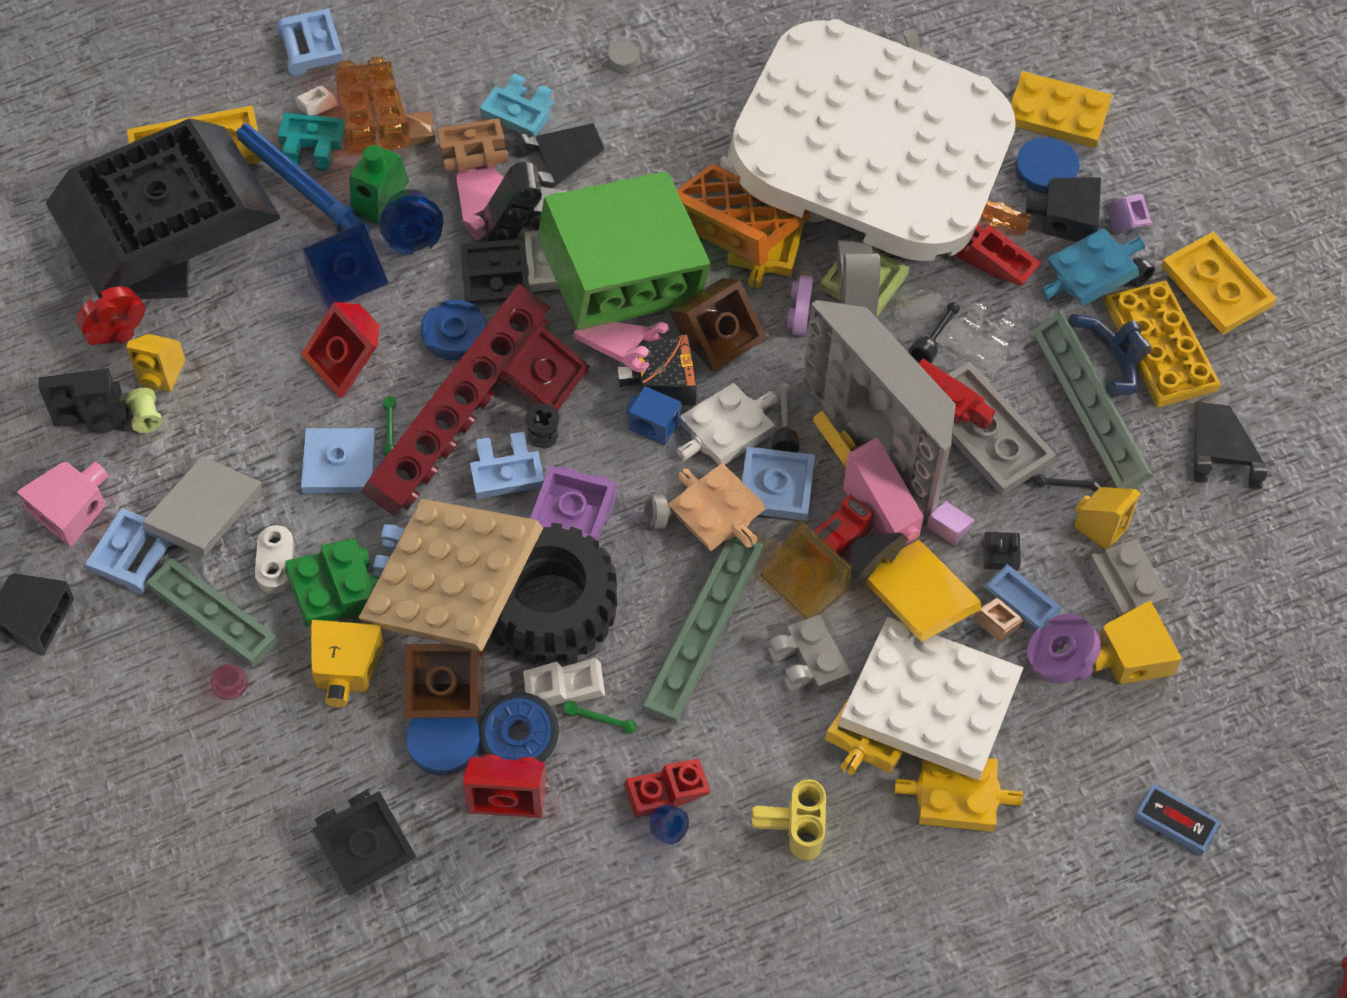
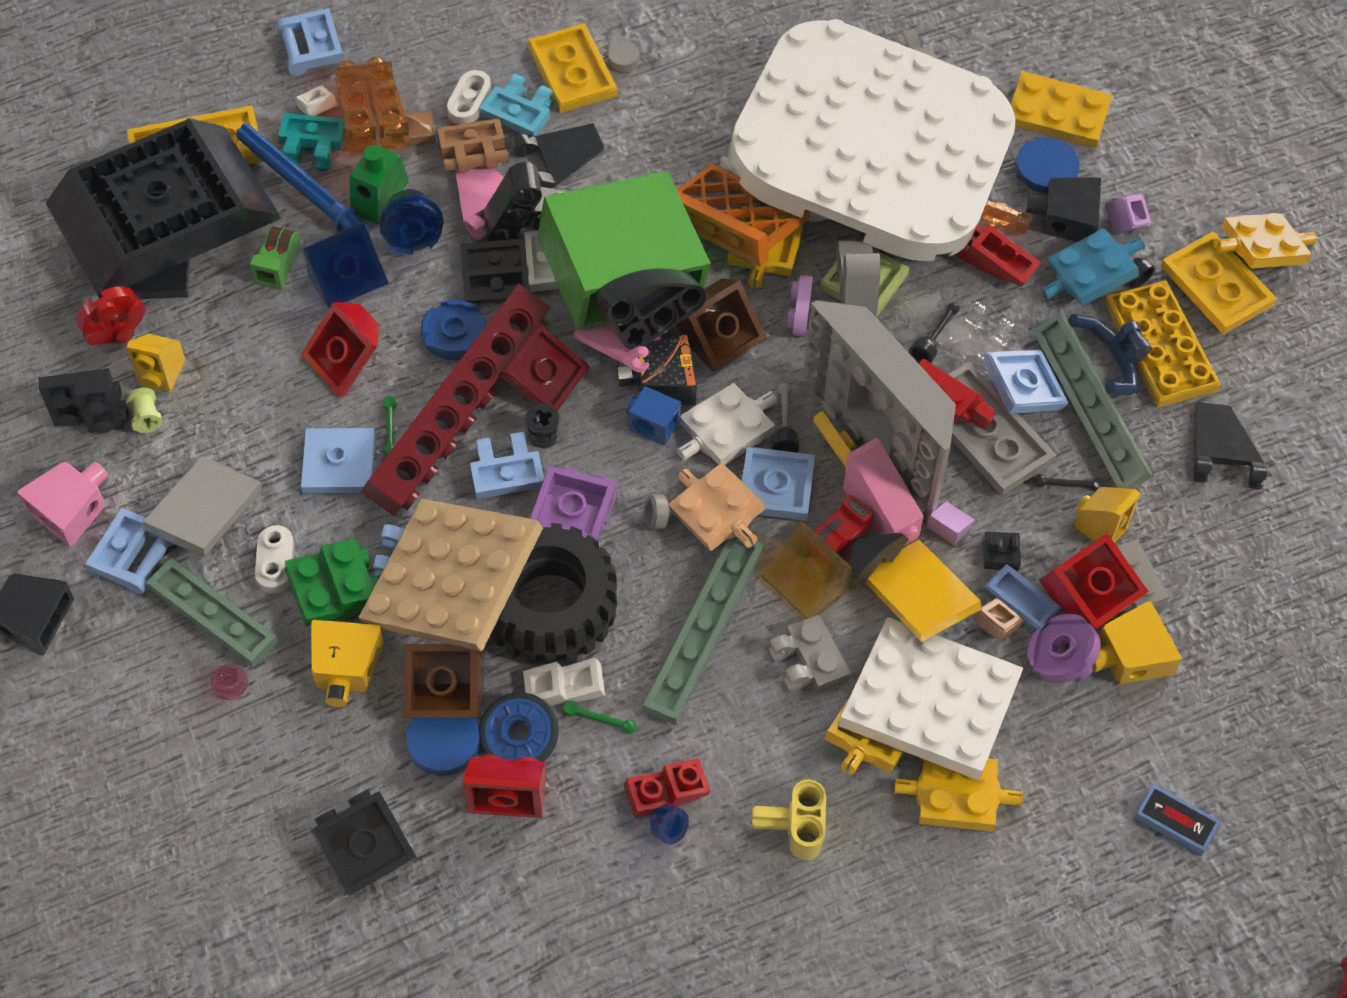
none -> bright green leg [250,226,300,290]
none -> white plate [447,70,491,125]
none -> yellow tile [527,23,618,113]
none -> black beam [595,268,707,350]
none -> light blue plate [982,350,1068,414]
none -> red slope [1039,533,1149,630]
none -> yellow plate [1214,213,1317,269]

